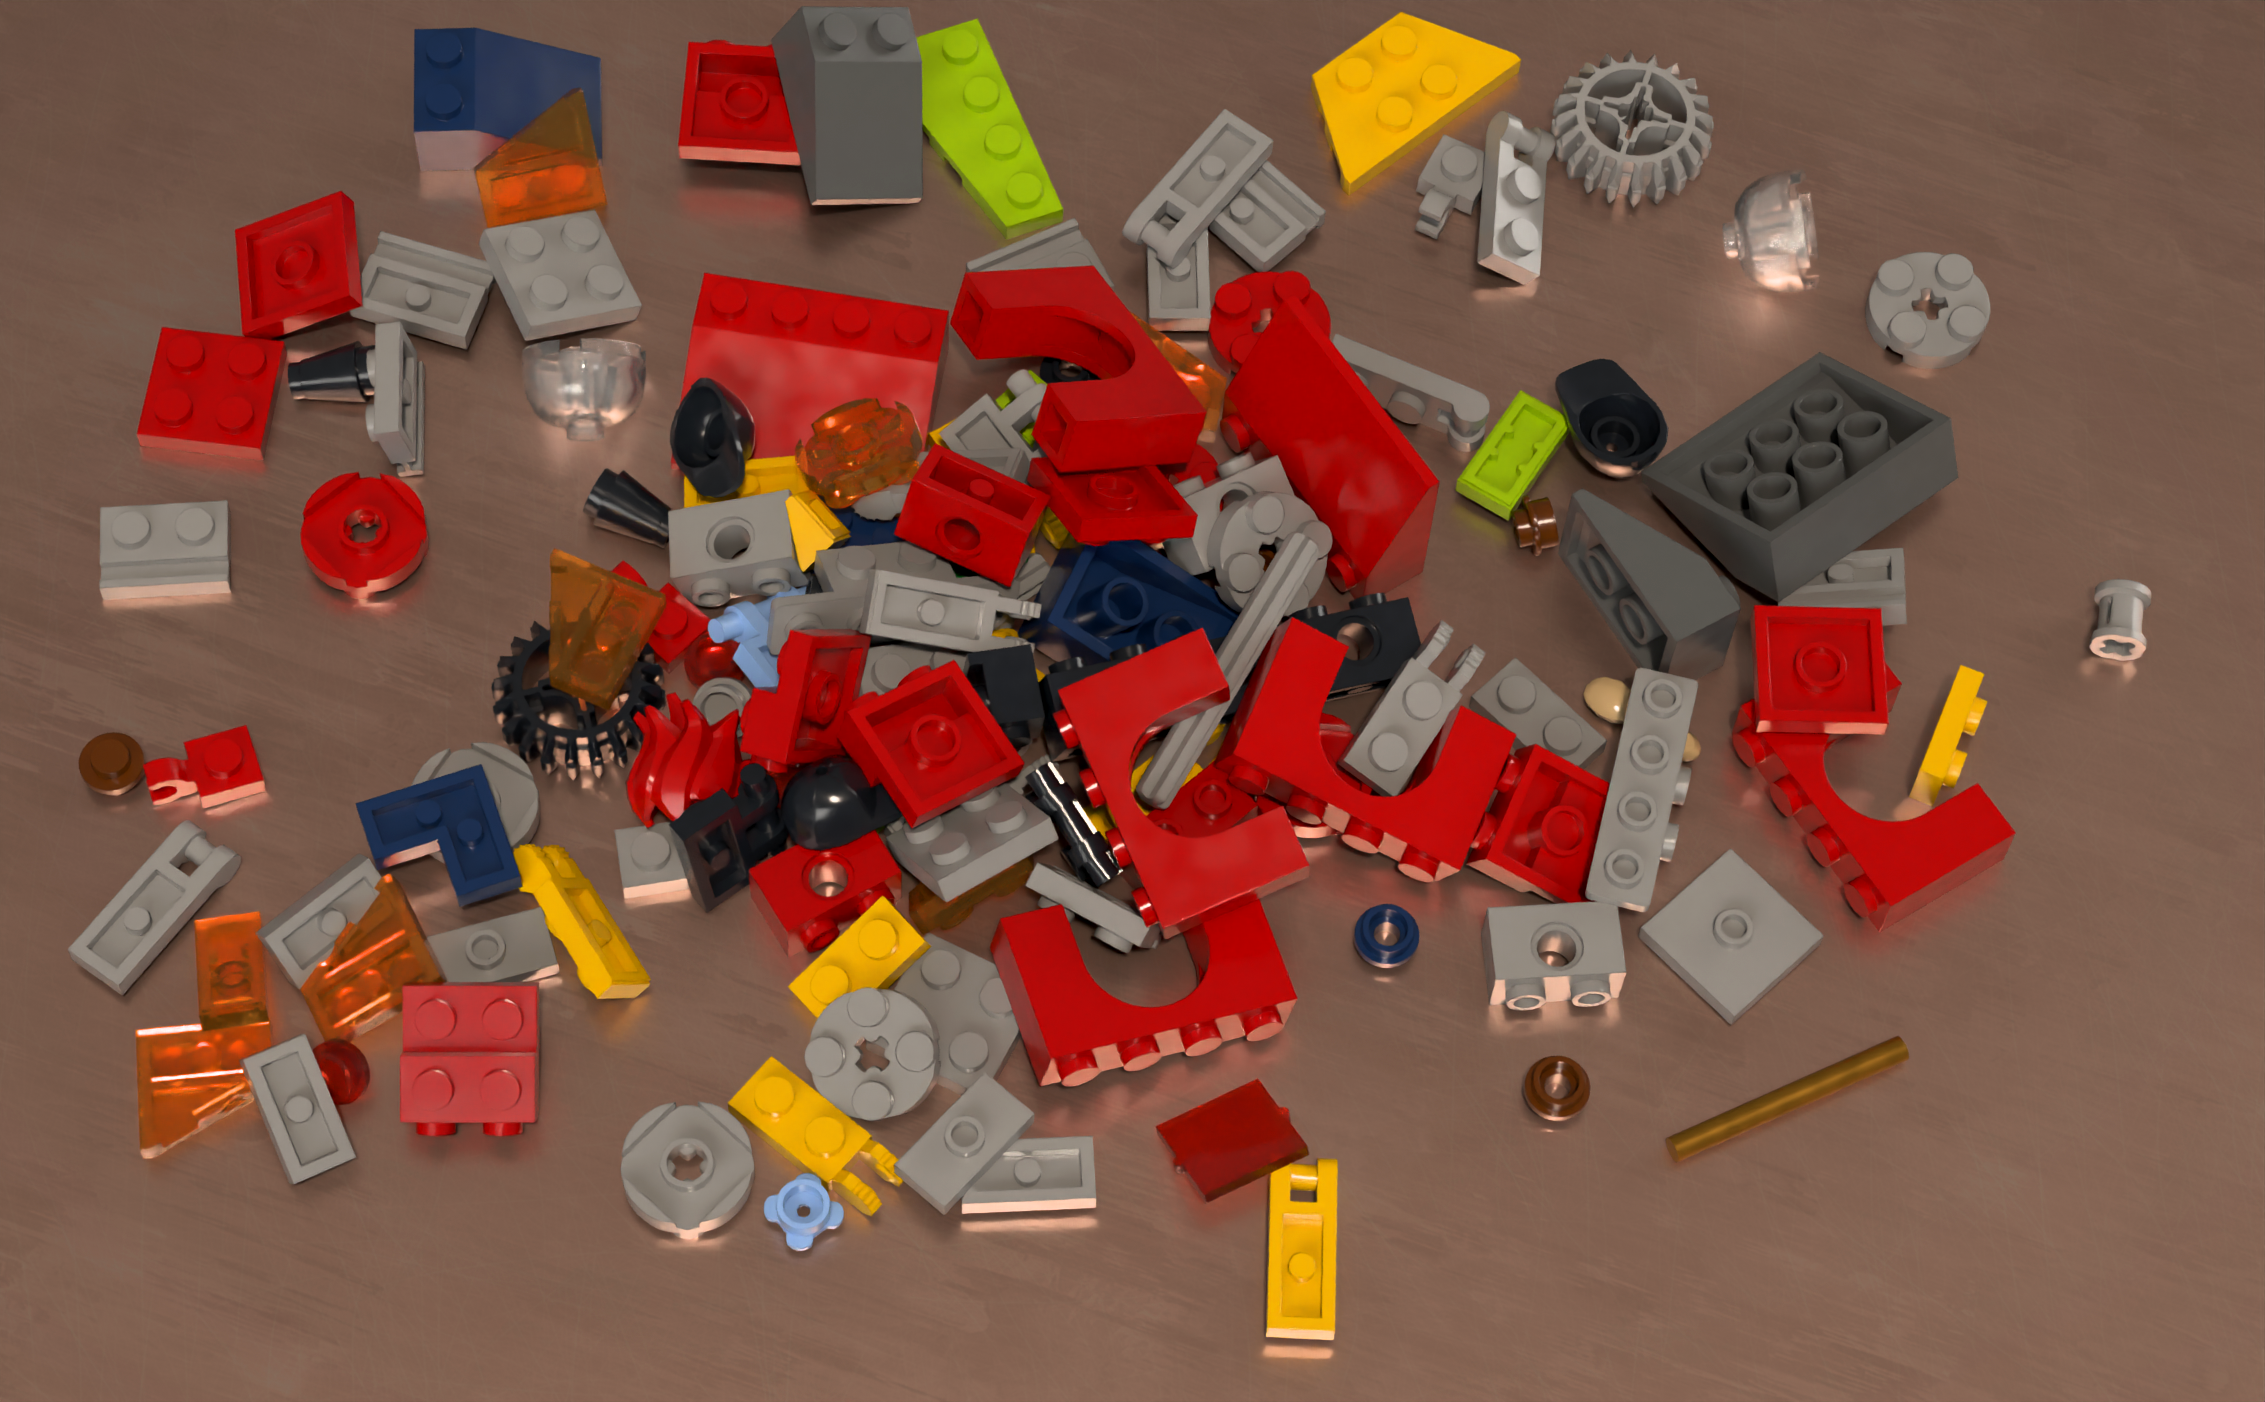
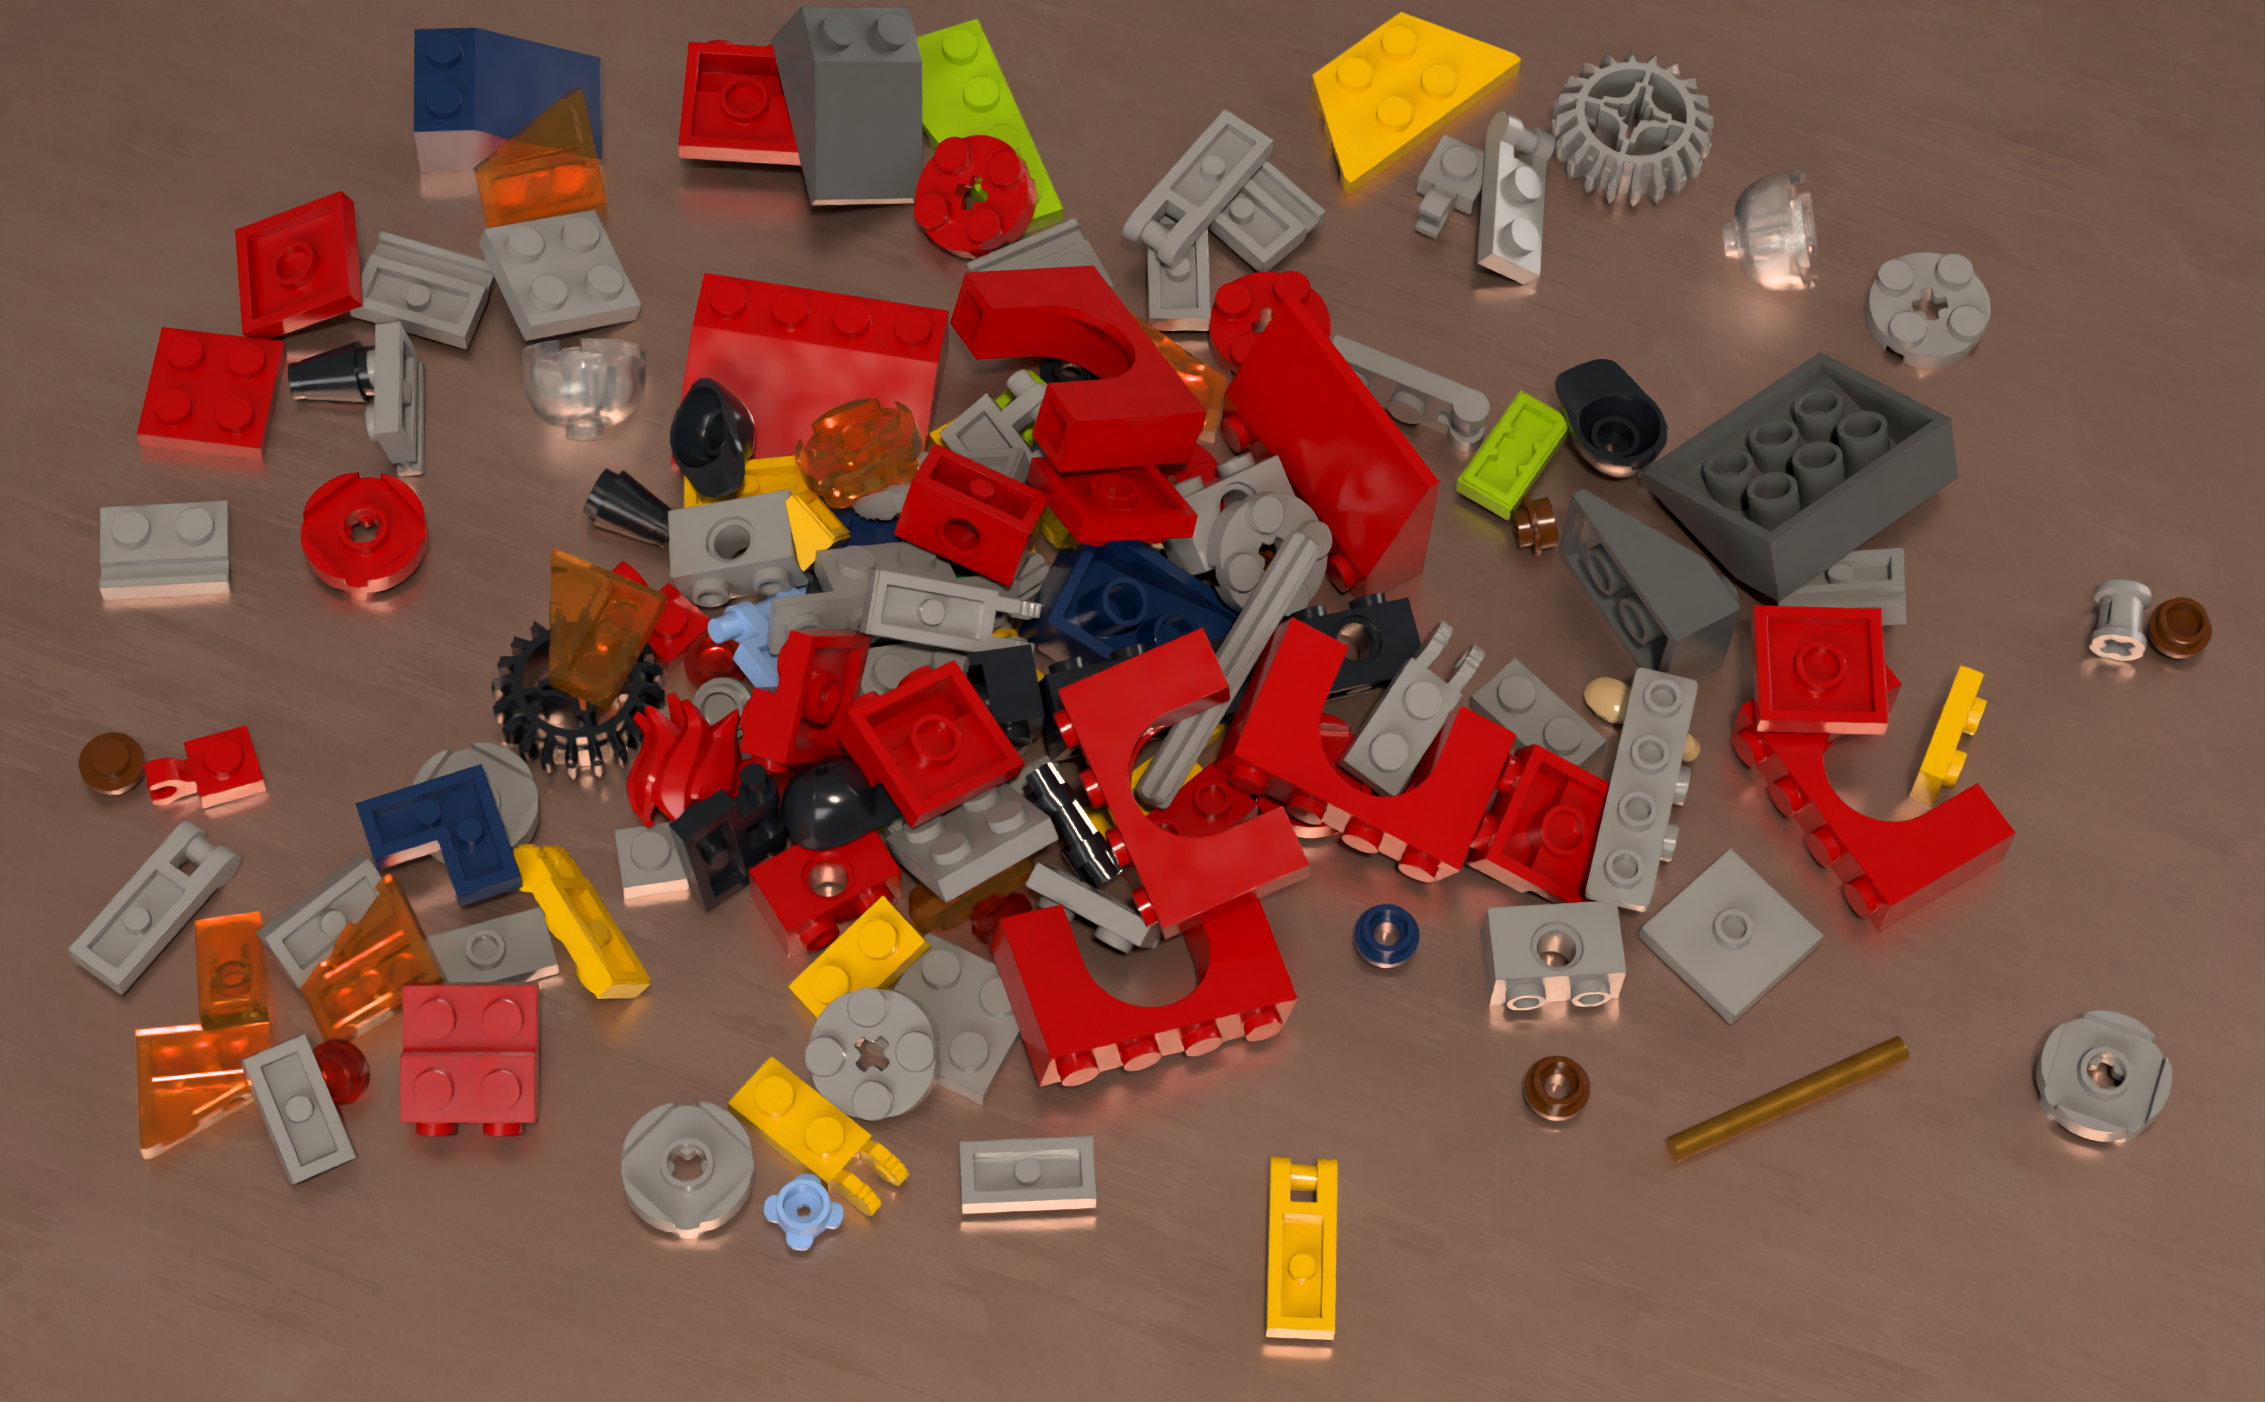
light grey plate [894,1072,1035,1215] -> none
clear red piece [1156,1078,1309,1204] -> none
none -> red plate [913,135,1037,259]
none -> clear red plate [969,885,1032,945]
none -> light grey plate [2036,1010,2172,1143]
none -> reddish brown plate [2148,597,2212,659]

